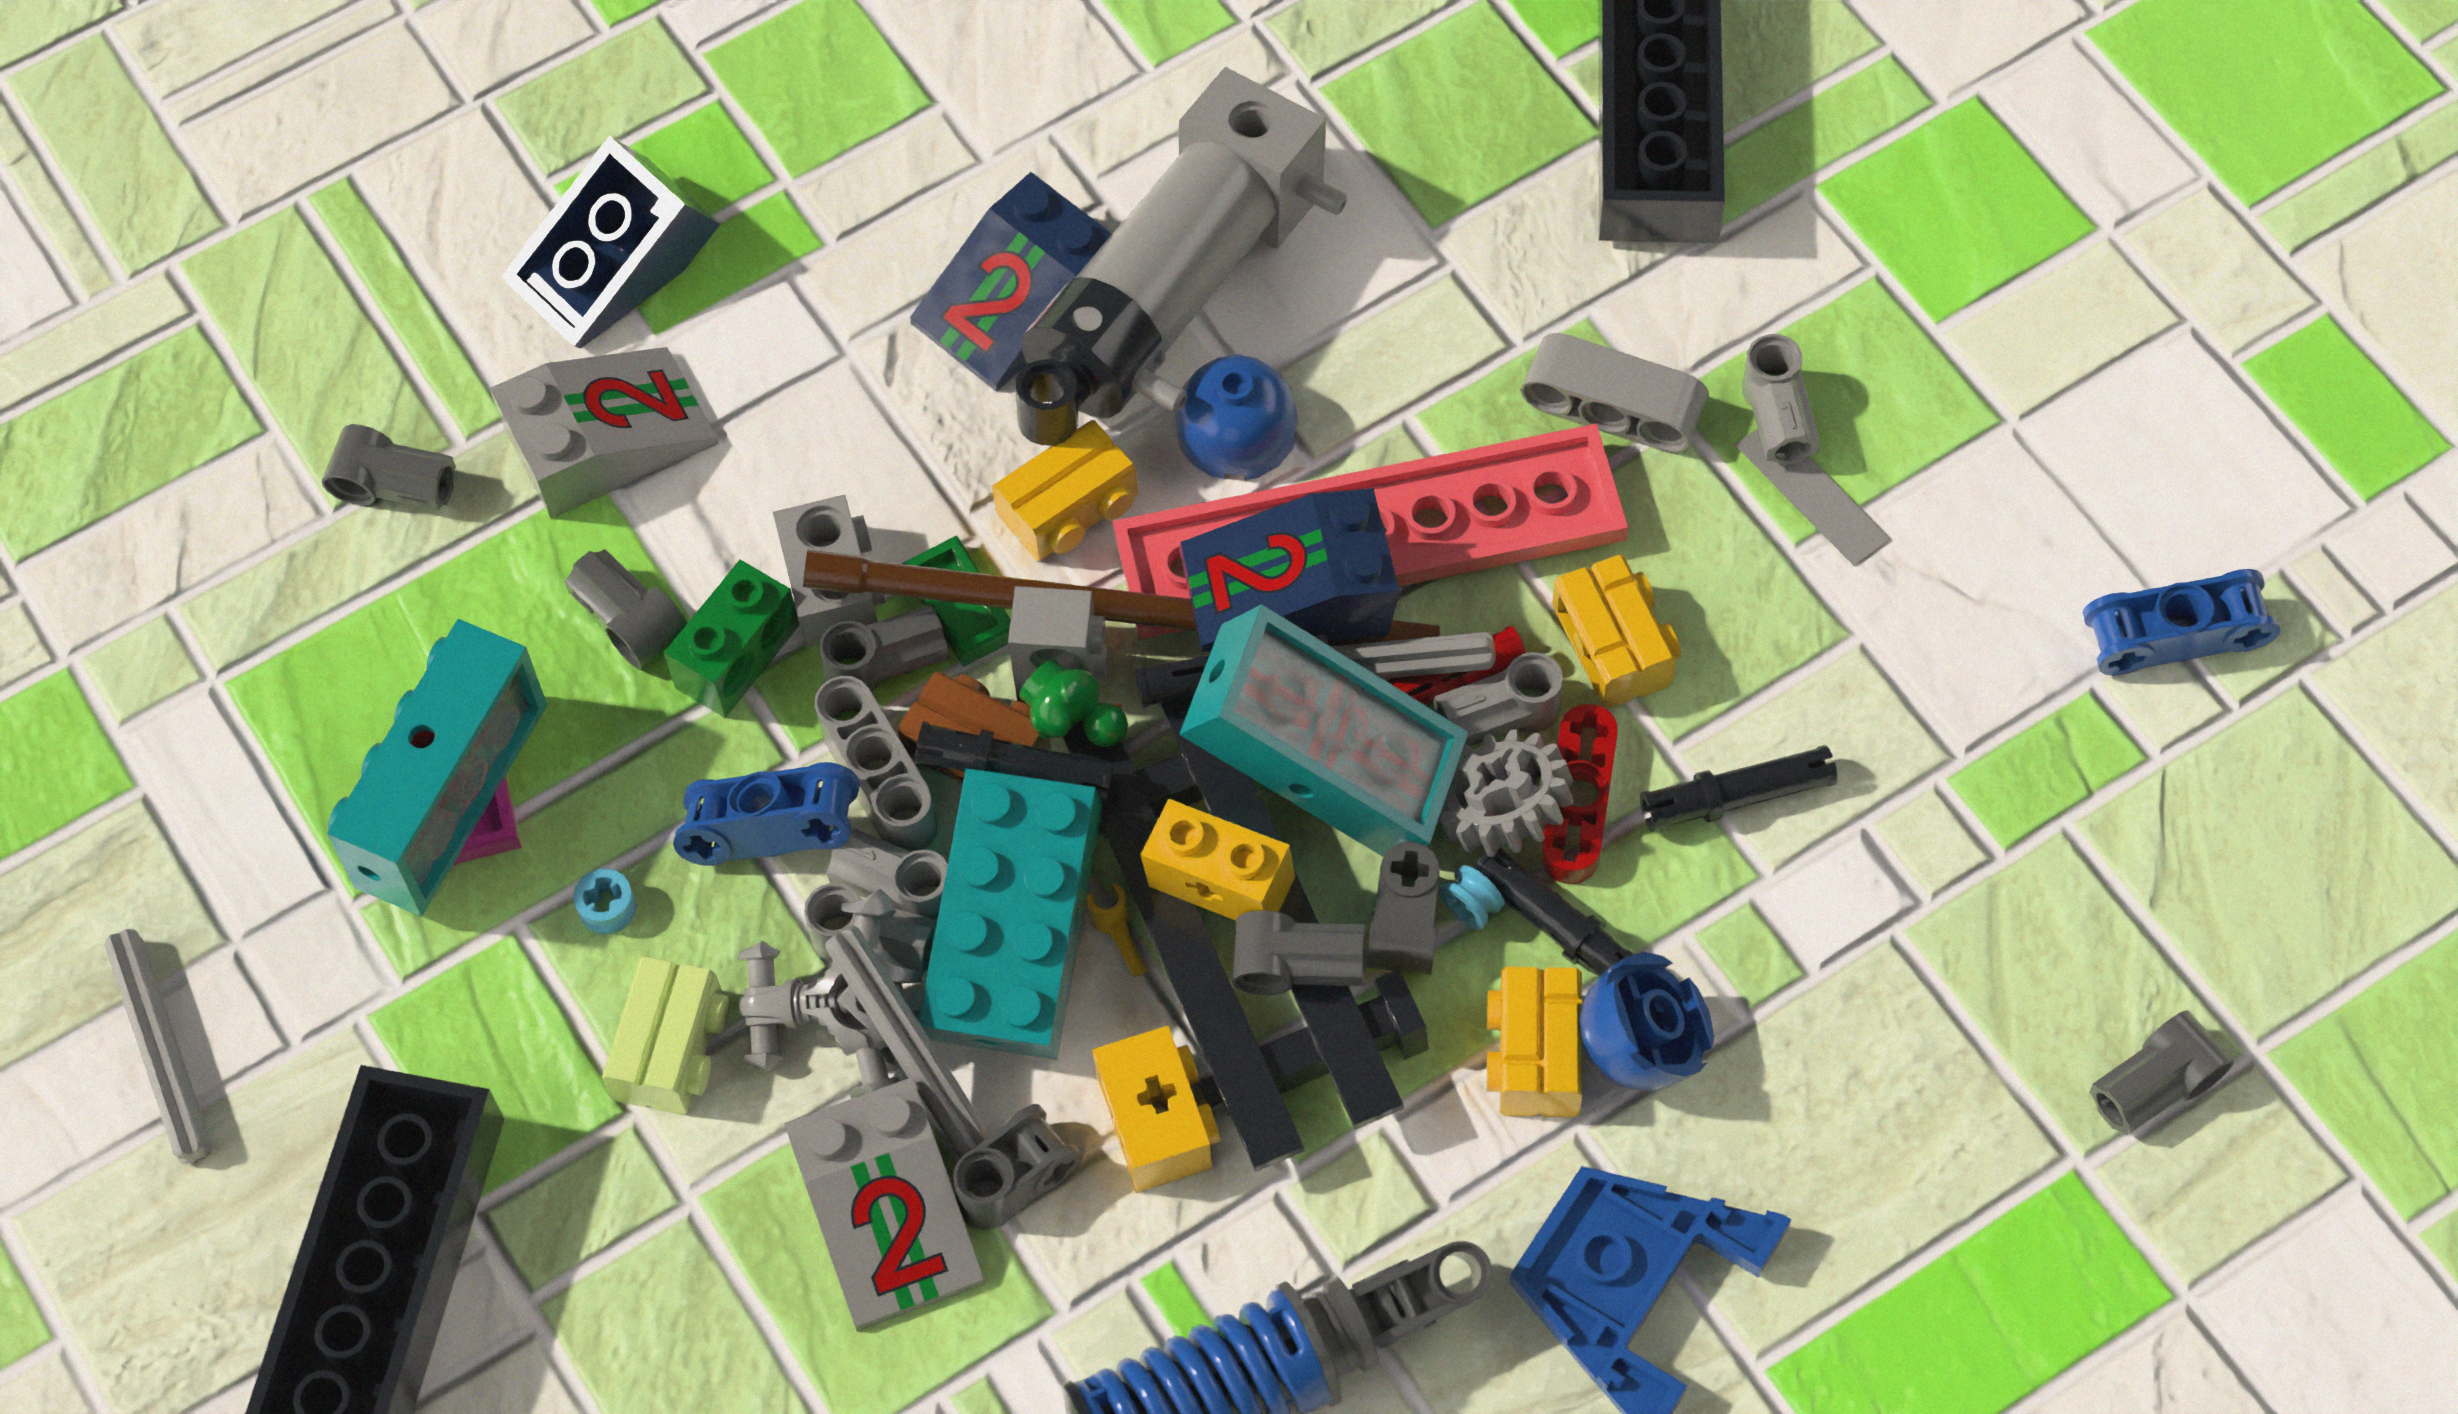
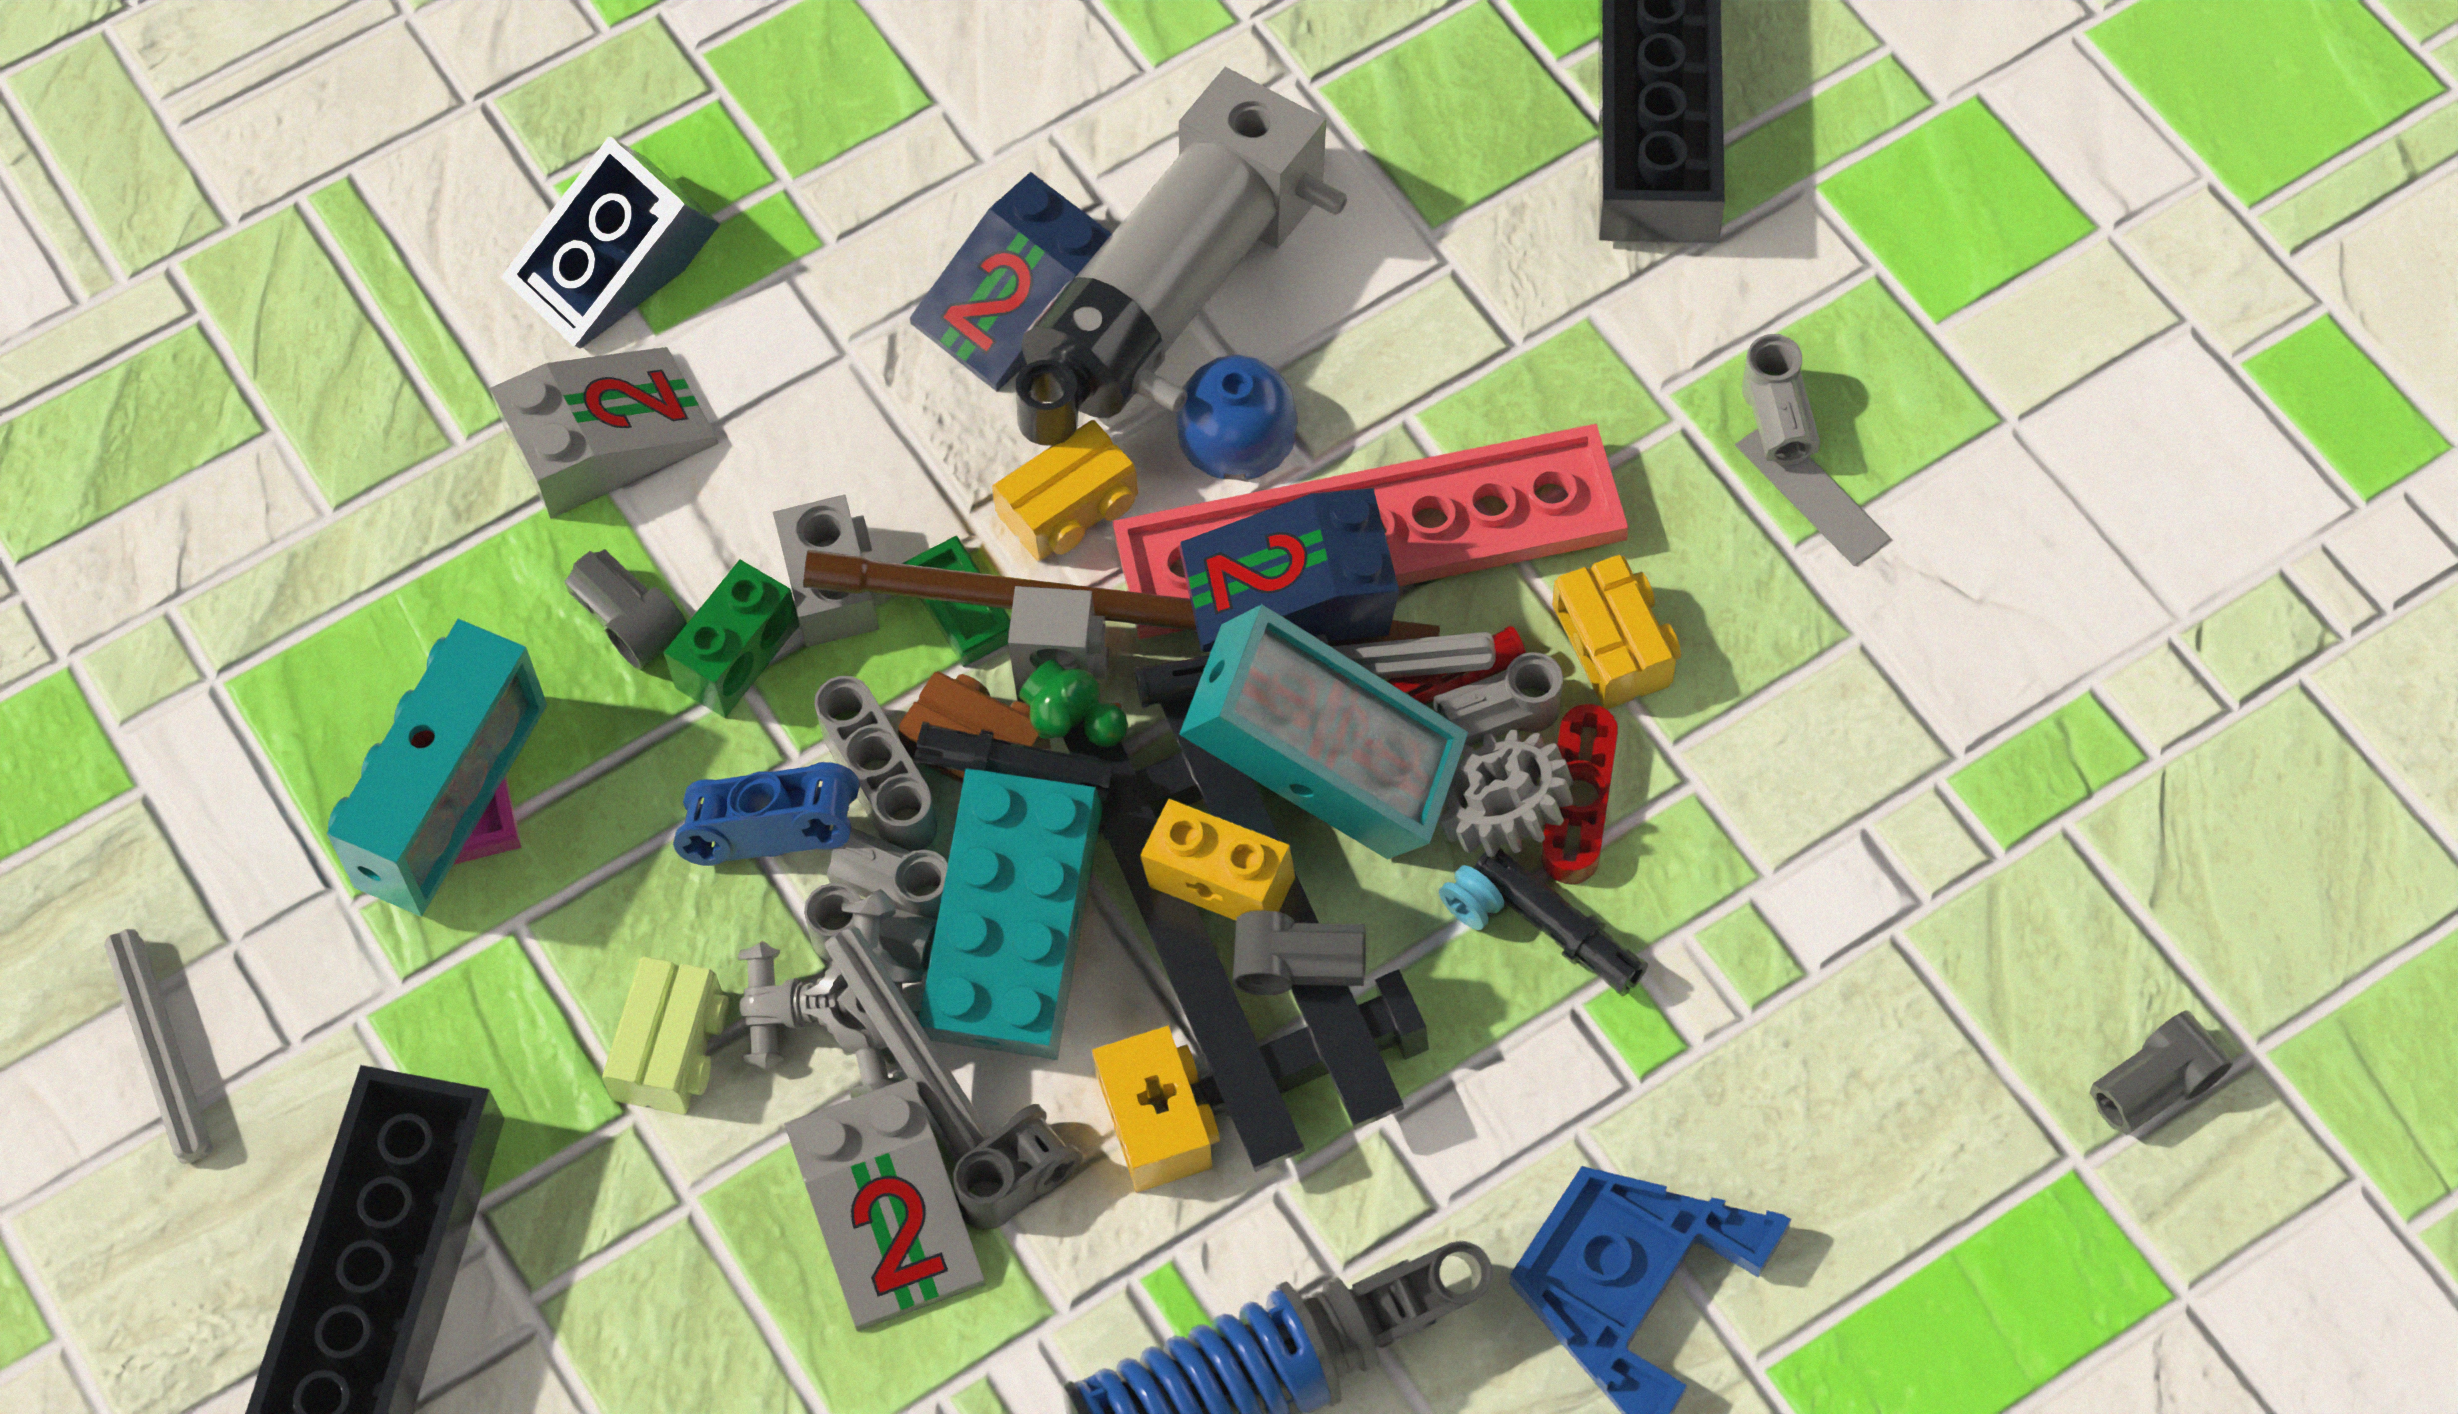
dark grey piece [322,424,456,511] -> none
medium azure bush [573,868,637,935] -> none
dark grey piece [819,605,949,693] -> none
yellow hand [1087,883,1147,977] -> none
dark grey piece [1366,842,1440,975] -> none
yellow brick [1486,966,1582,1117] -> none
light grey beam [1520,333,1709,453] -> none
blue cylinder [1579,952,1714,1091] -> none
black pin [1640,745,1837,833] -> none
blue piece [2082,569,2280,676] -> none

